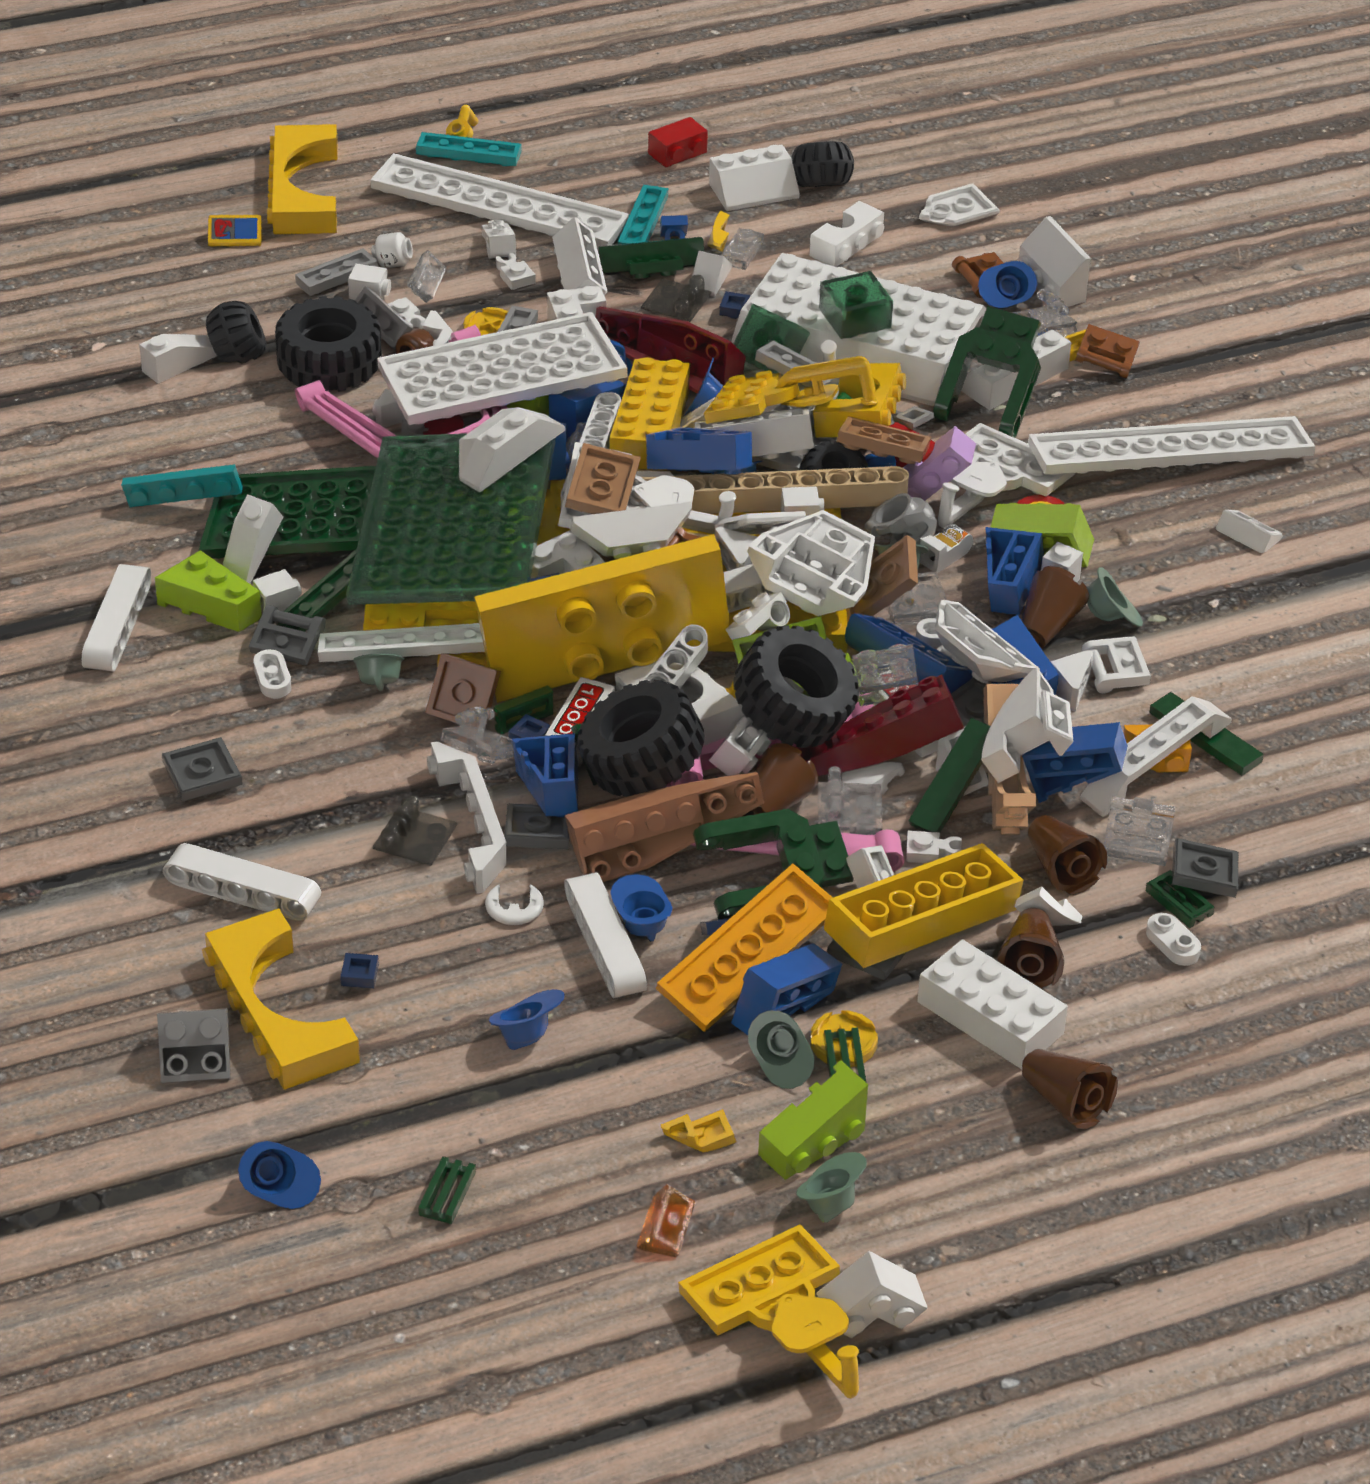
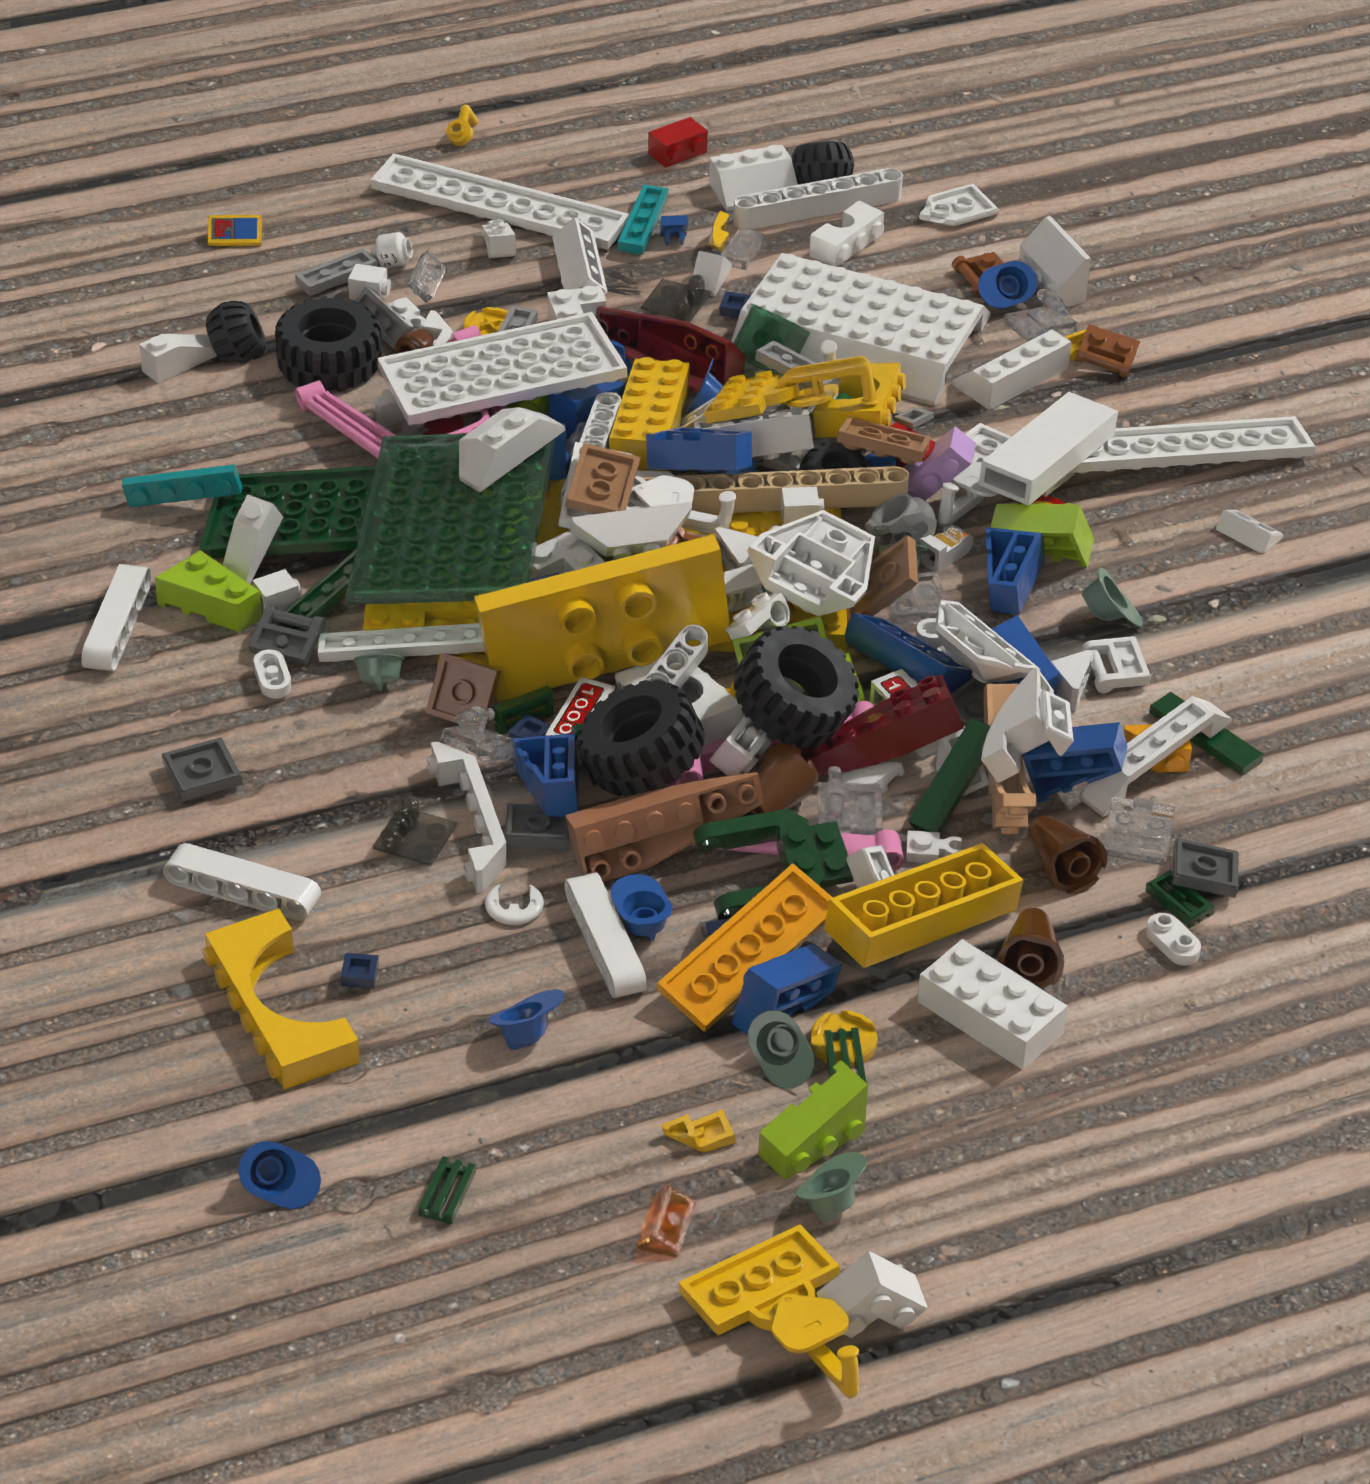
light grey slope [157,1008,231,1083] -> none
yellow arch [267,124,338,234] -> none
teal plate [416,132,522,166] -> none
white plate [496,253,536,290] -> none
dark green bracket [598,237,704,278] -> none
white tile [715,511,806,535] -> none
clear green brick [819,271,893,339] -> none
clear plate [852,644,918,707] -> none
dark green plate [933,306,1041,438] -> none
white slope [1015,886,1082,926] -> none
reddish brown cone [1021,566,1089,649] -> none
reddish brown cone [1022,1049,1118,1129] -> none
white brick [1041,542,1083,582] -> none
none -> white beam [733,168,903,230]
none -> white brick [979,392,1118,506]

